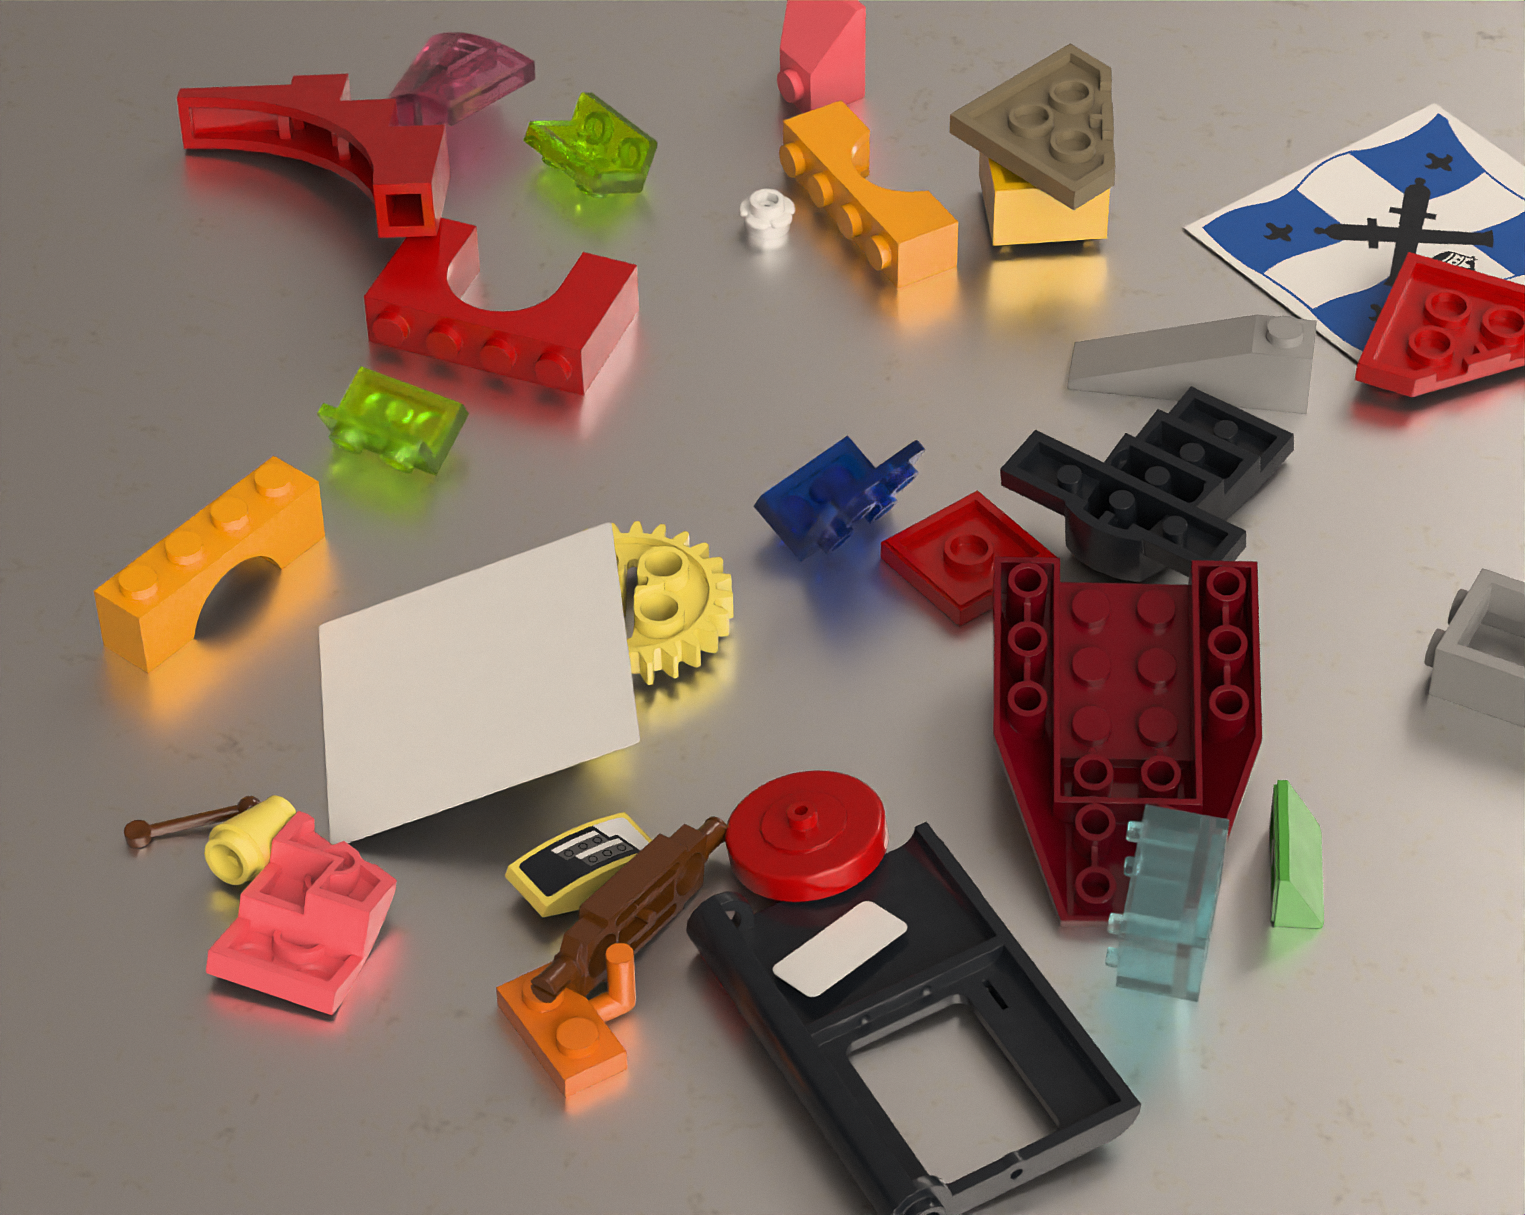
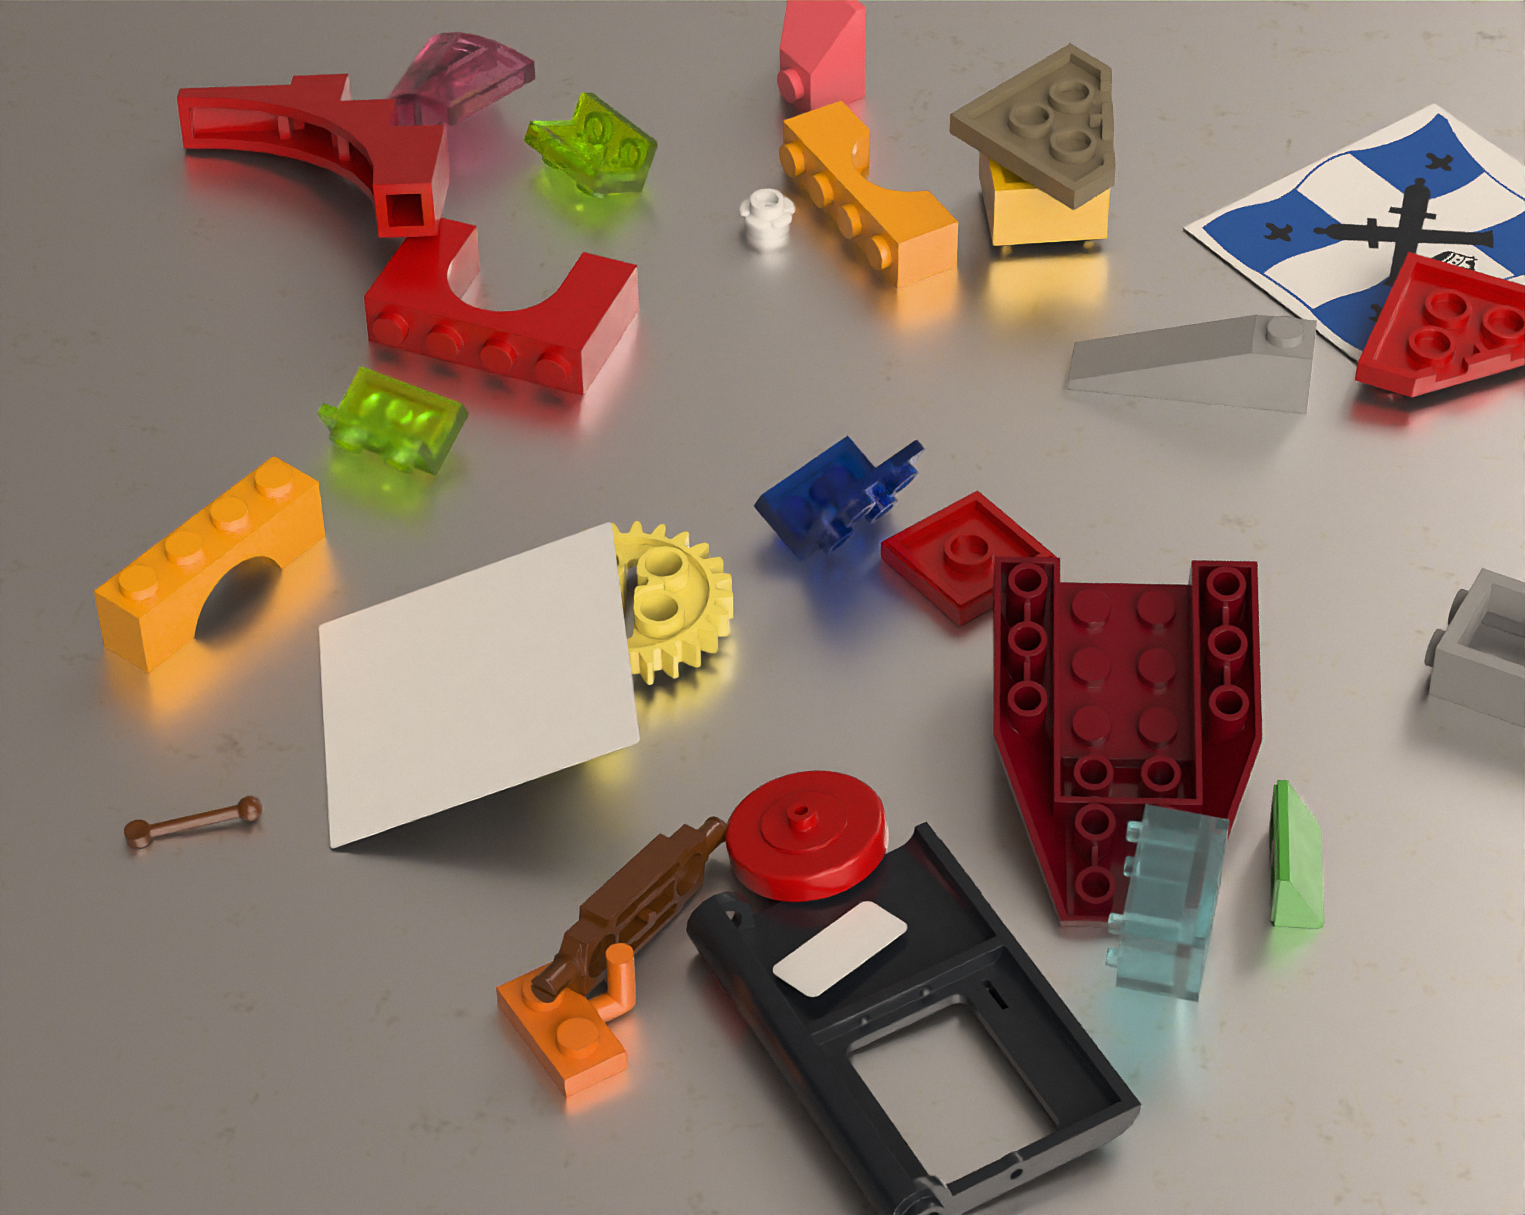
light yellow cone [204,795,297,885] -> none
coral slope [206,811,397,1015] -> none
slope [505,812,652,917] -> none
black slope [1000,386,1294,582] -> none

